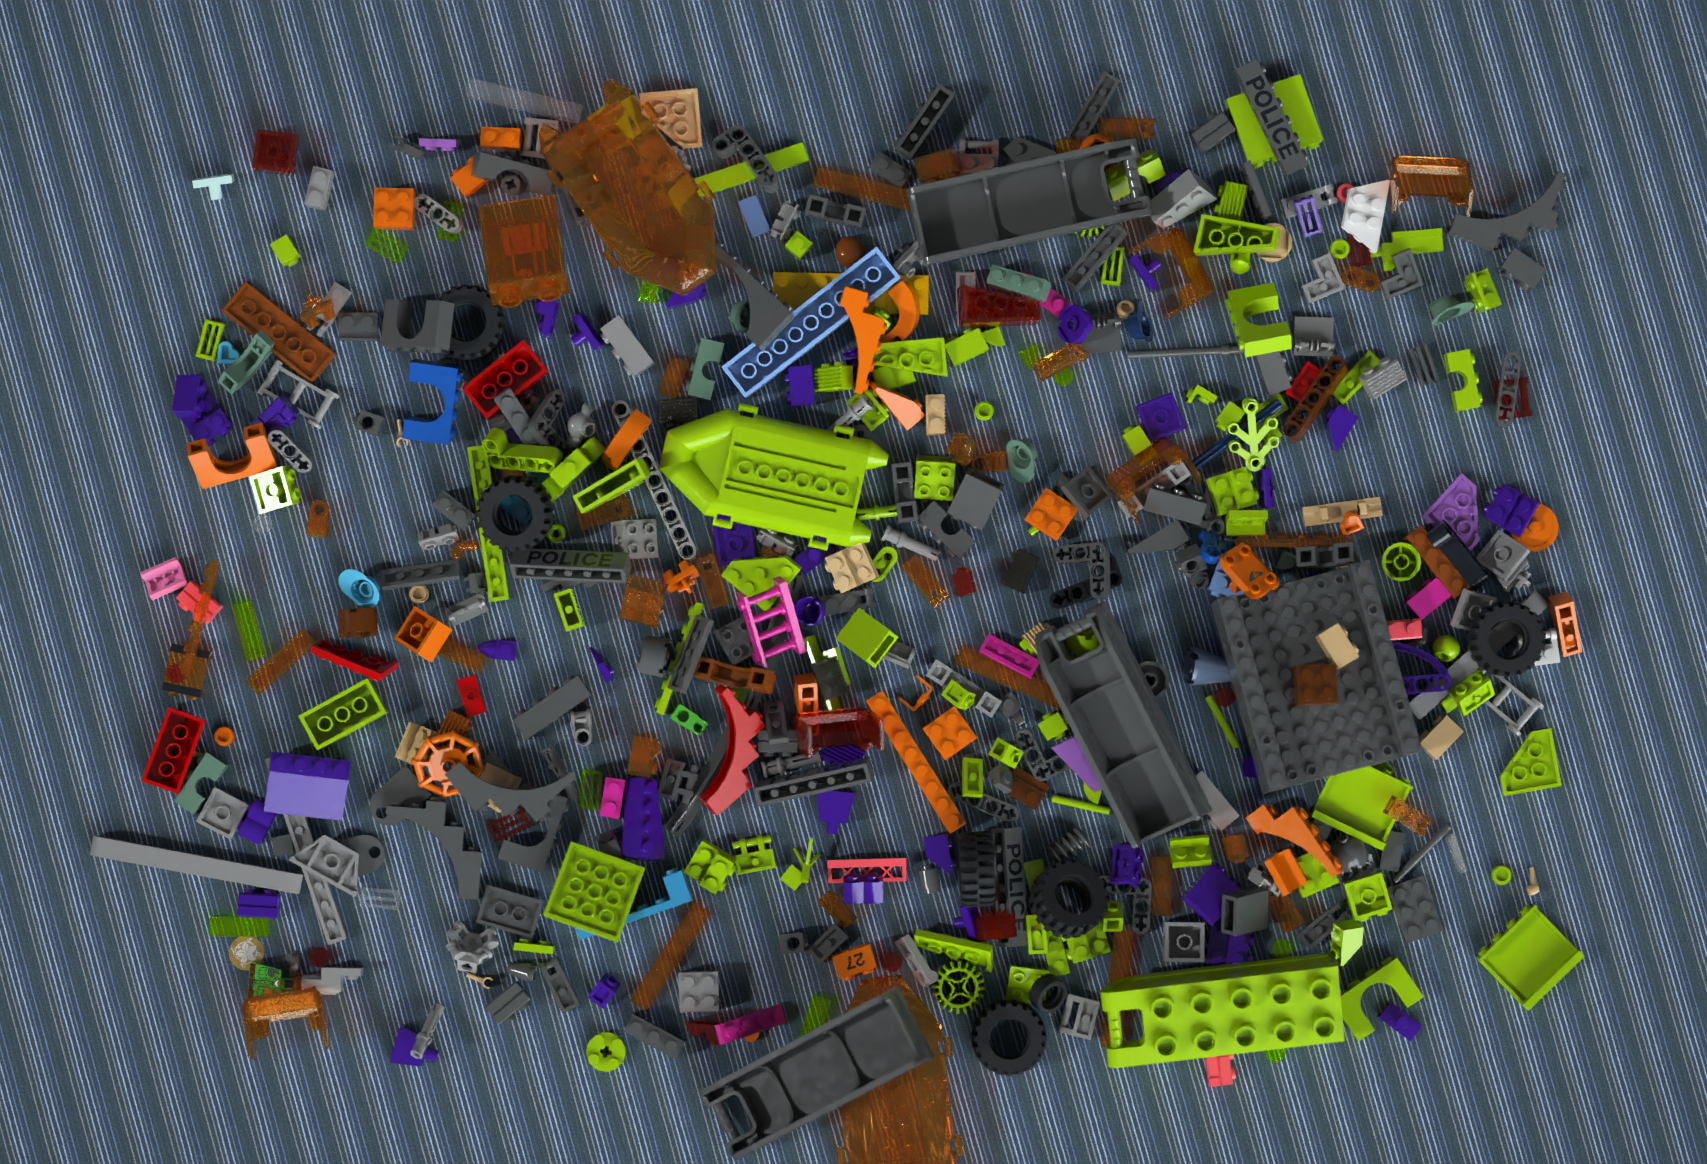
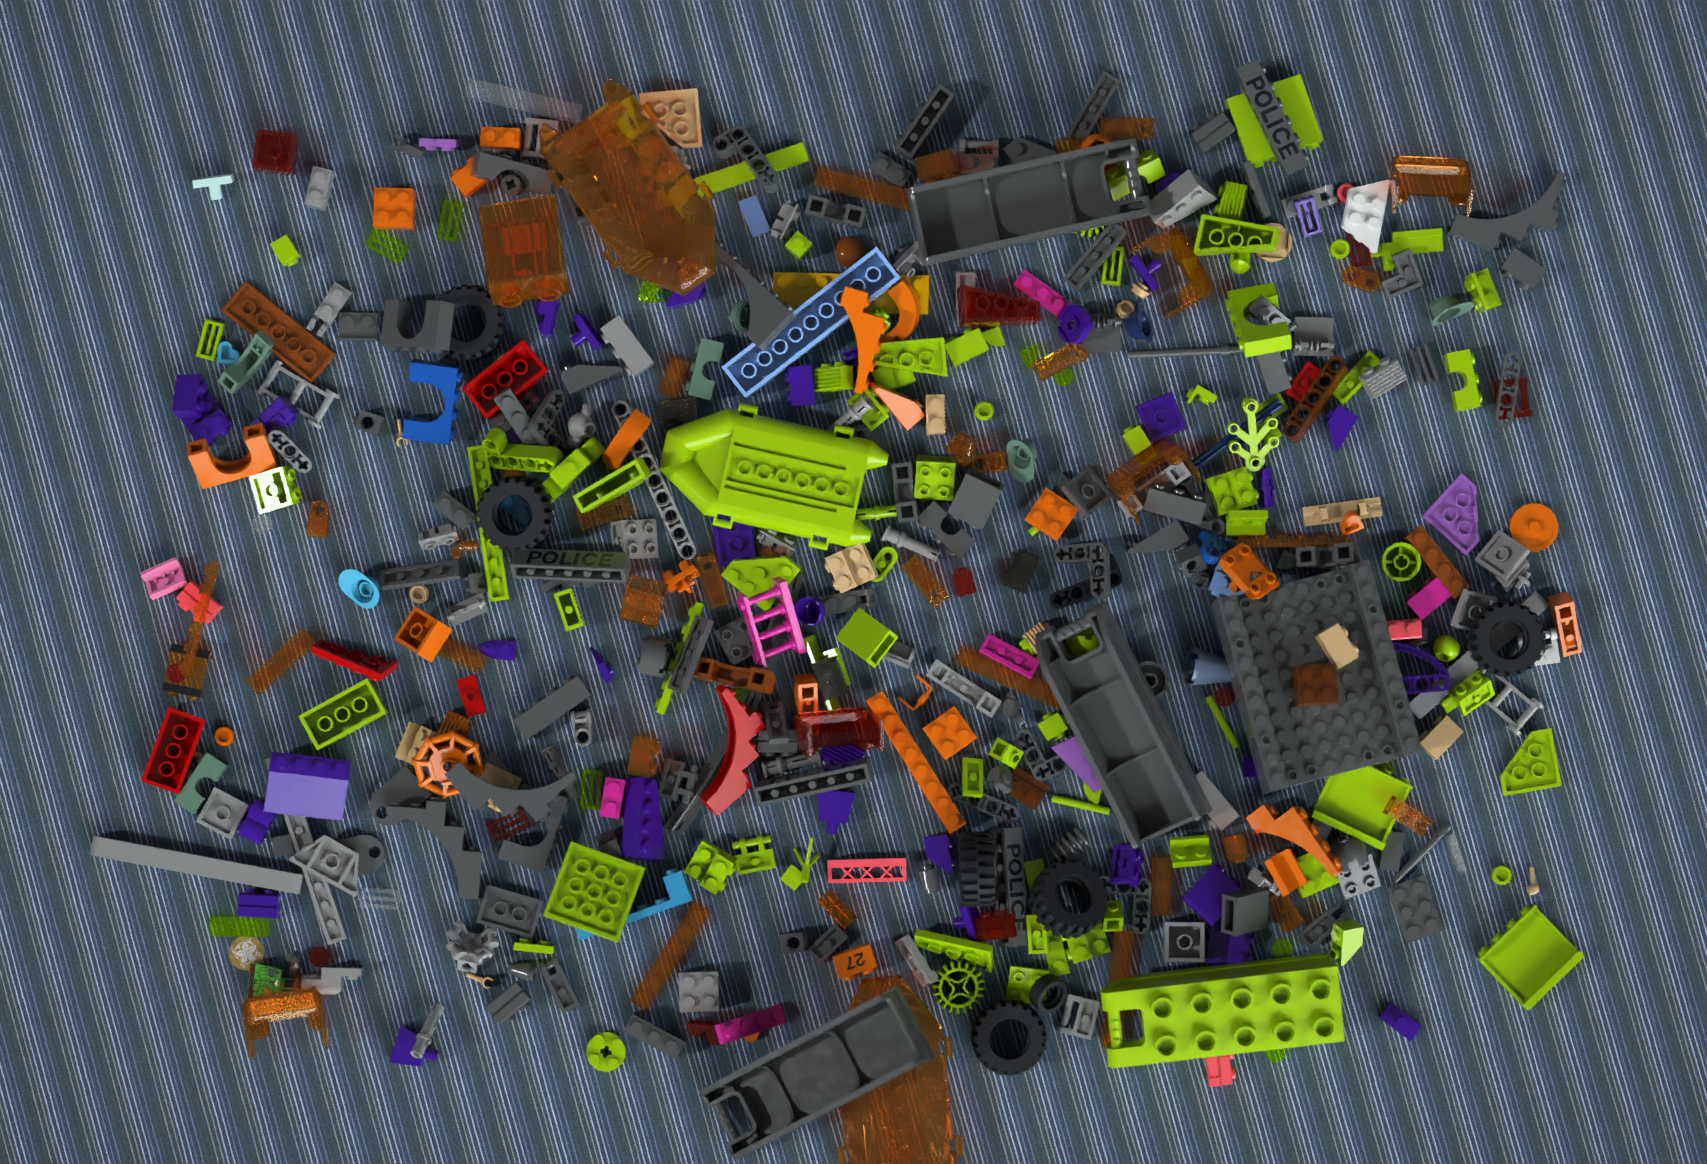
clear neon green tile [232,600,267,662] -> none
clear orange hips [299,294,336,329] -> none
reddish brown brick [337,608,378,638] -> none
light grey beam [415,194,463,234] -> none
lime plate [546,524,566,543] -> none
dark purple bracket [588,973,621,1009] -> none
bright green leg [669,703,709,736] -> none
dark purple tile [793,537,836,575] -> none
clear neon green tile [799,994,831,1037] -> none
dark purple brick [843,872,883,904] -> none
clear red tile [883,952,902,972] -> none
lime bracket [941,679,976,710] -> none
sand green arch [986,264,1052,303] -> none
lime brick [1215,401,1246,433] -> none
light grey plate [1301,253,1345,304] -> none
lime arch [1340,956,1424,1041] -> none
lime plate [1343,871,1393,922] -> none
black beam [1426,520,1491,591] -> none
dark purple plate [1483,483,1540,538] -> none
none -> dark grey slope [560,364,624,396]
none -> tan plate [1131,282,1150,299]
none -> dark grey plate [1248,294,1298,333]

